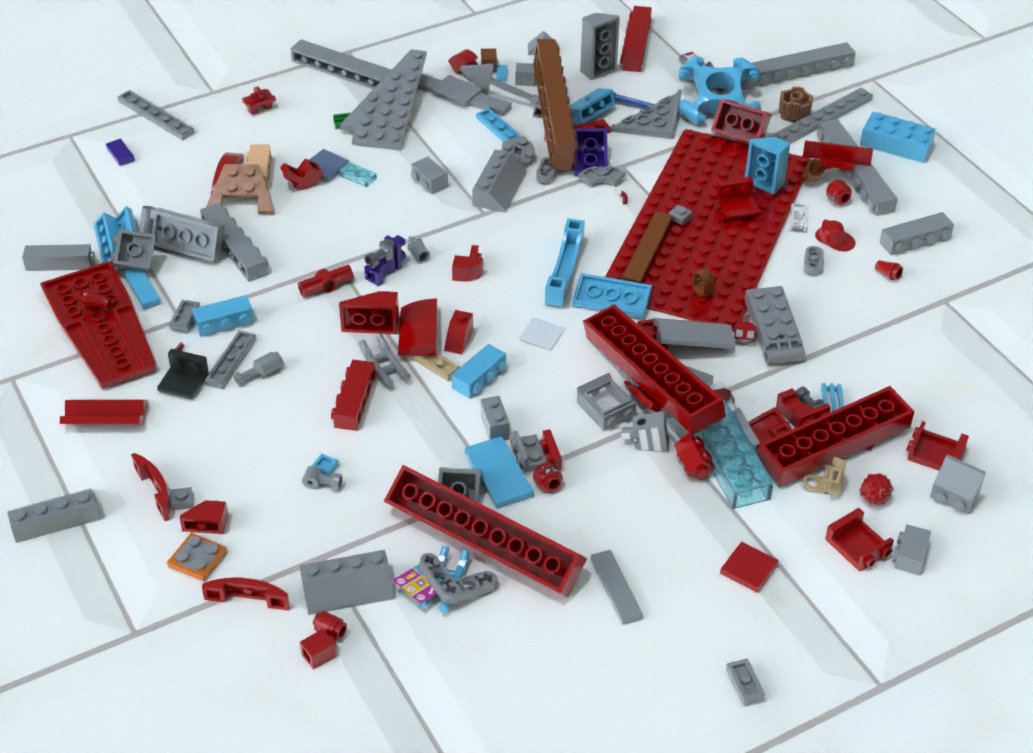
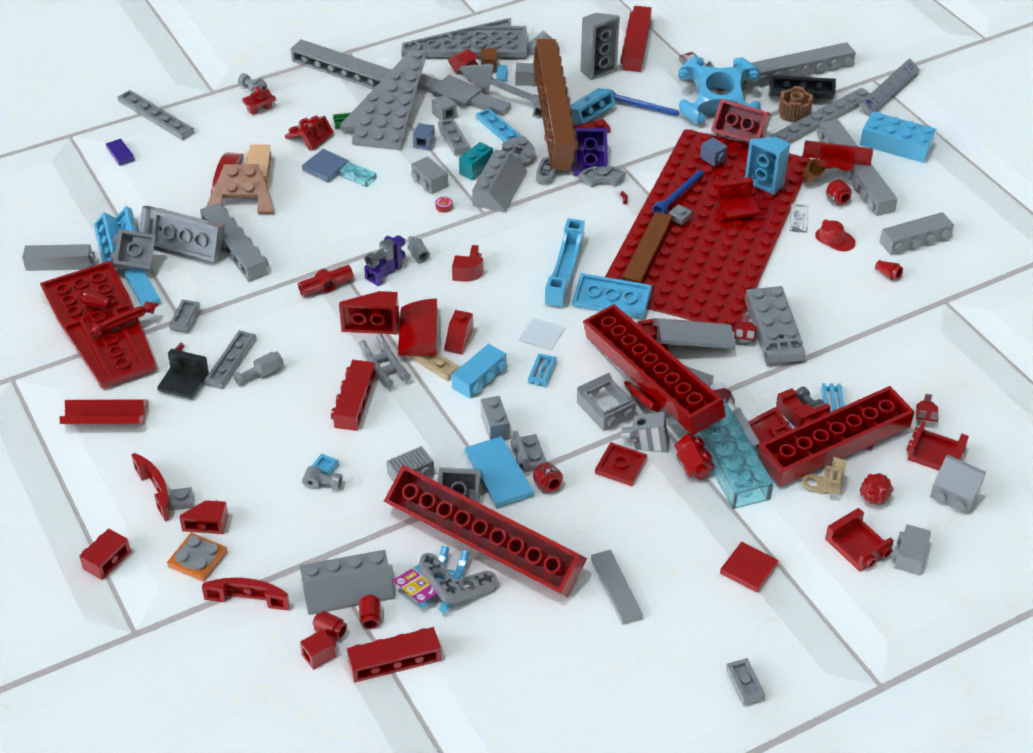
light grey slope [7,488,100,543] -> none
medium azure brick [192,295,254,337] -> none
red brick [280,158,323,190] -> none
red plate [540,429,562,471] -> none
light grey tile [611,90,682,139] -> none
dark orange rock [692,268,715,297] -> none
light grey plate [804,246,824,275] -> none
none -> red brick [79,528,131,580]
none -> red wheel [89,301,159,336]
none -> light grey leg [238,73,268,93]
none -> red bracket [284,115,334,150]
none -> red brick [346,627,441,683]
none -> red brick [359,595,381,629]
none -> light grey brick [386,446,434,482]
none -> light grey wing [401,18,527,58]
none -> sand blue brick [413,123,435,150]
none -> light grey brick [432,95,457,121]
none -> tile [435,197,453,212]
none -> light grey plate [438,118,470,155]
none -> teal brick [459,142,493,181]
none -> medium azure tile [528,353,557,387]
none -> red tile [595,442,648,487]
none -> blue piece [652,170,704,214]
none -> sand blue brick [700,137,728,167]
none -> black brick [768,75,836,99]
none -> light grey tile [859,58,920,116]
none -> red piece [915,393,939,424]

